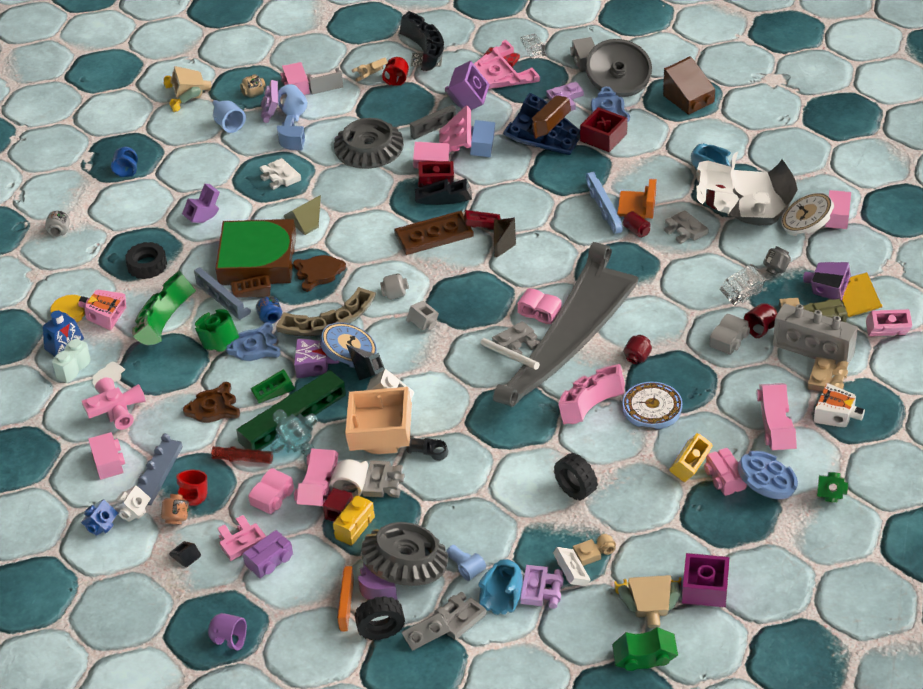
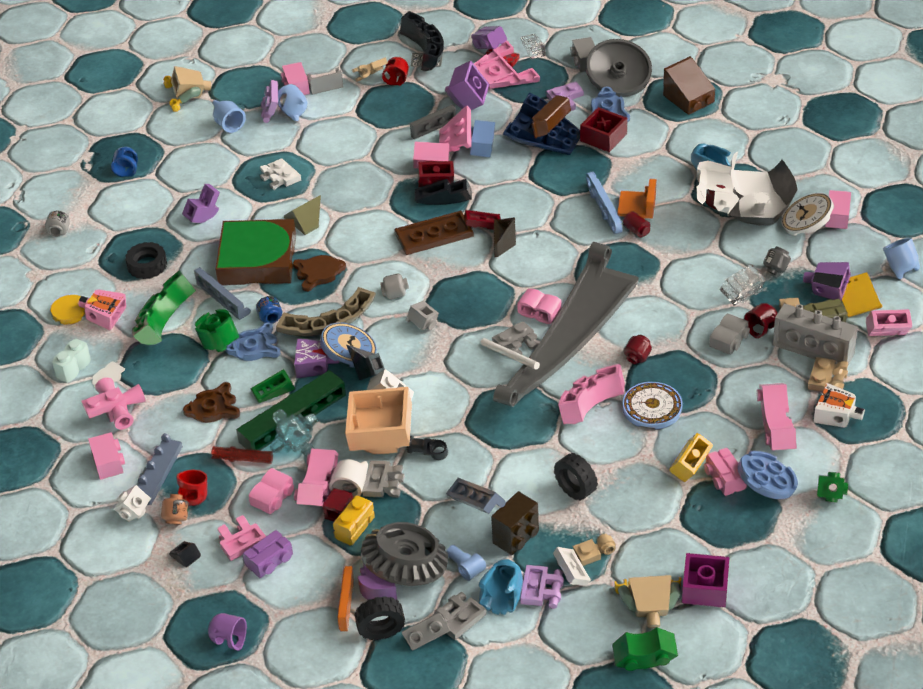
blue torso [42,311,84,357] -> none
blue brick [81,499,118,536] -> none
reddish brown slope [231,275,271,298] -> none
tan head [240,74,266,98] -> none
medium blue brick [277,115,305,150] -> none
dark grey gear [334,118,404,169] -> none
light grey plate [664,210,708,244] -> none
none -> sand blue hinge [446,478,506,514]
none -> medium lavender brick [471,26,507,49]
none -> dark brown brick [491,491,539,555]
none -> light blue piece [883,238,920,280]

